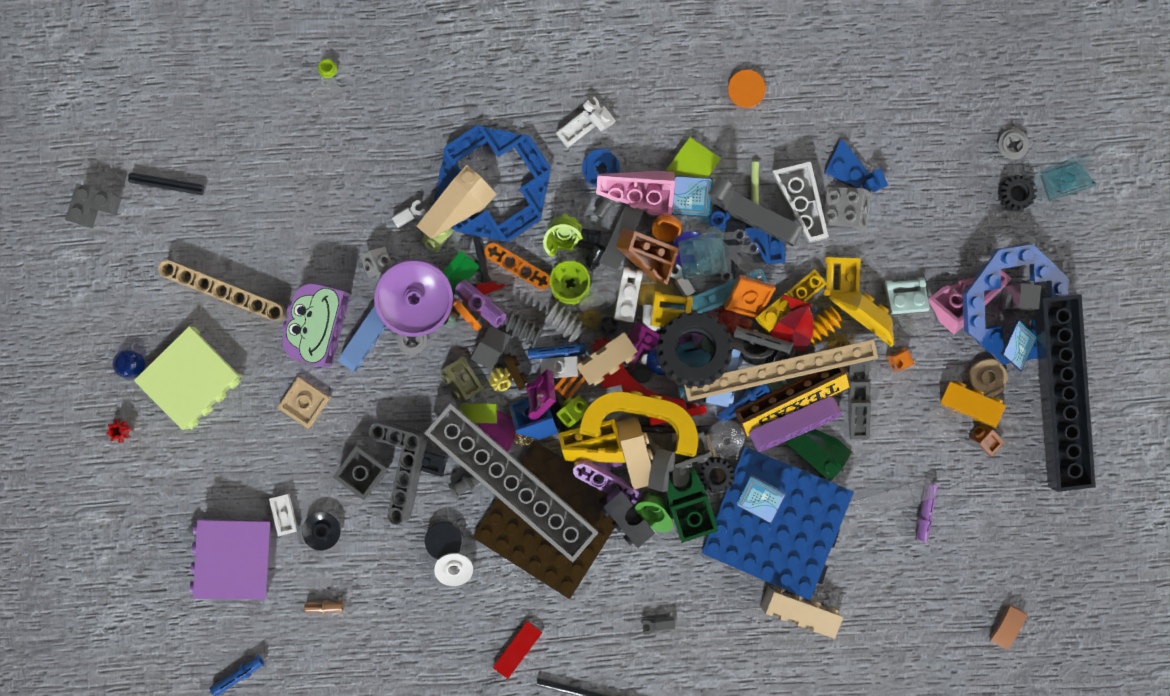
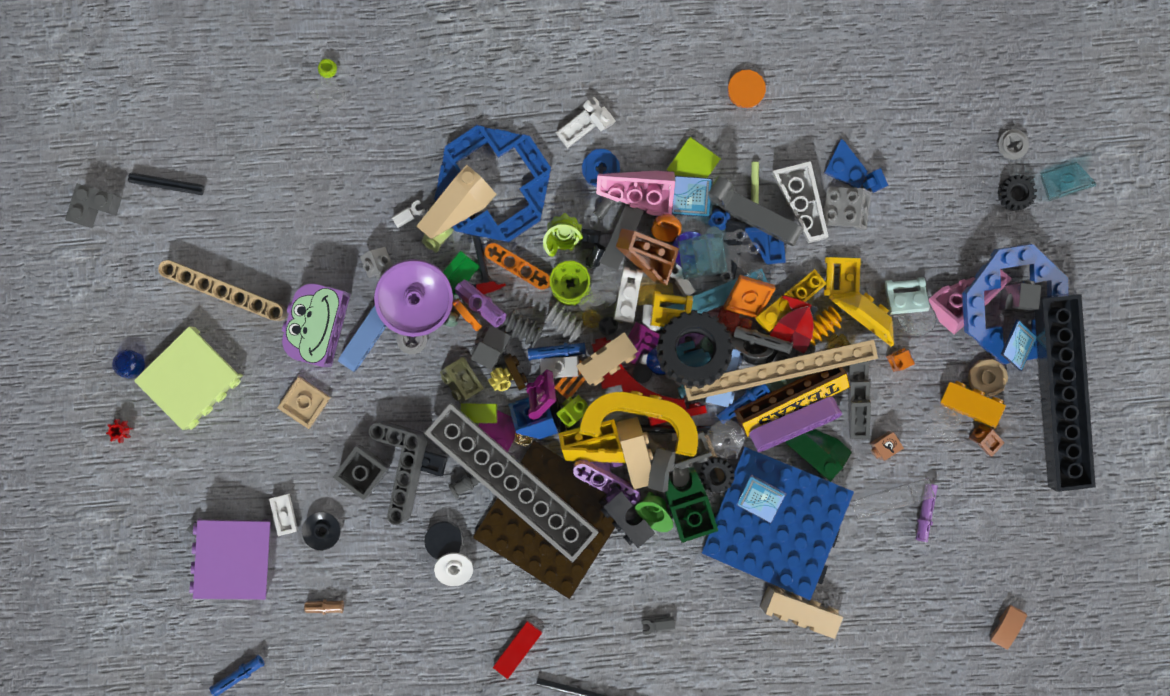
none -> nougat brick [870,431,904,461]

